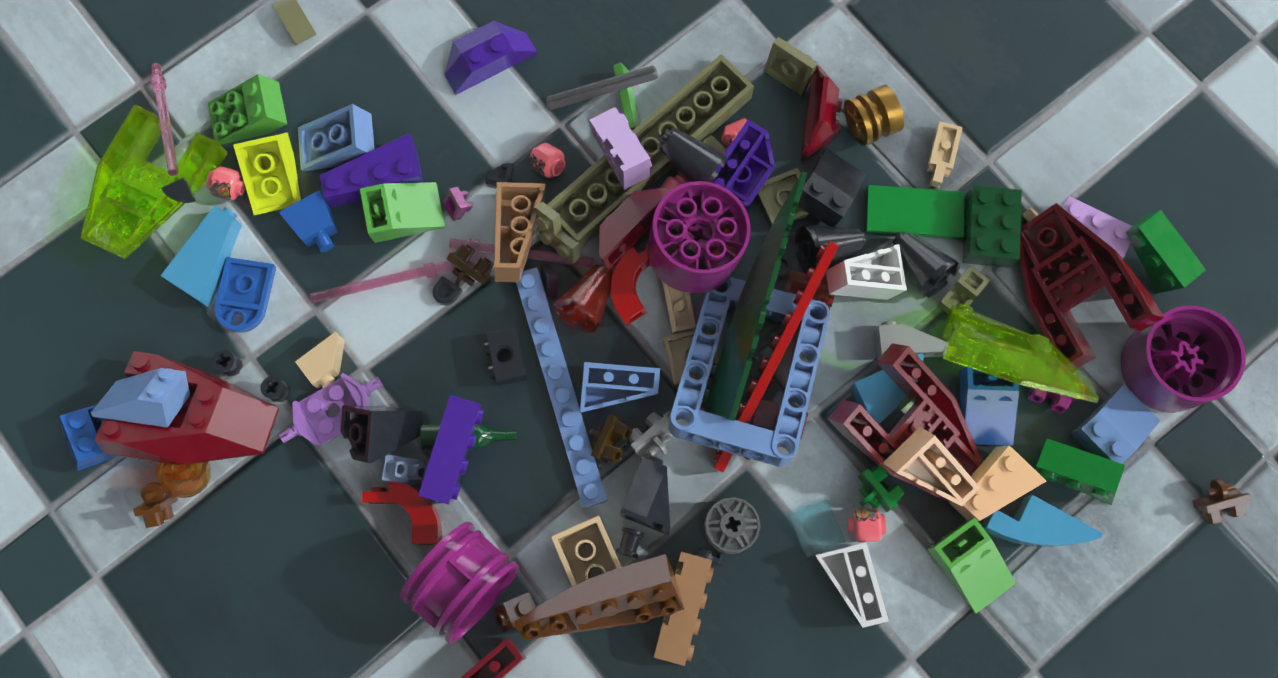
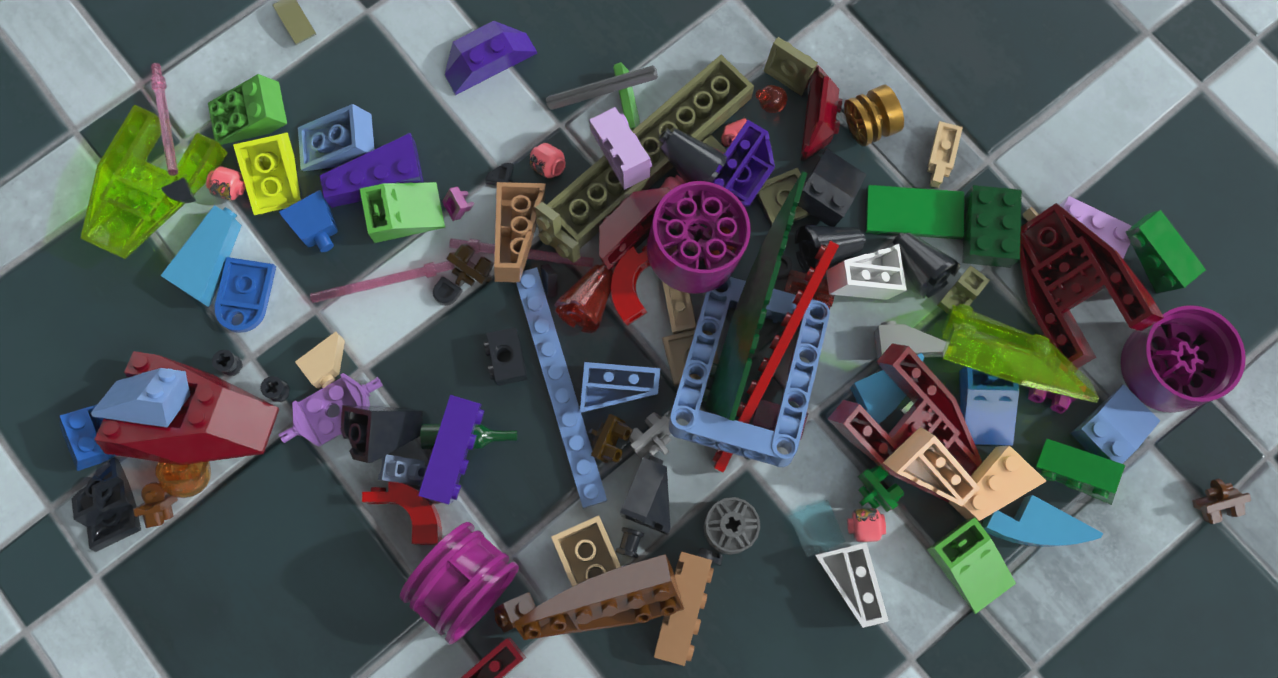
none -> black slope [71,457,141,552]
none -> clear red piece [756,85,788,113]

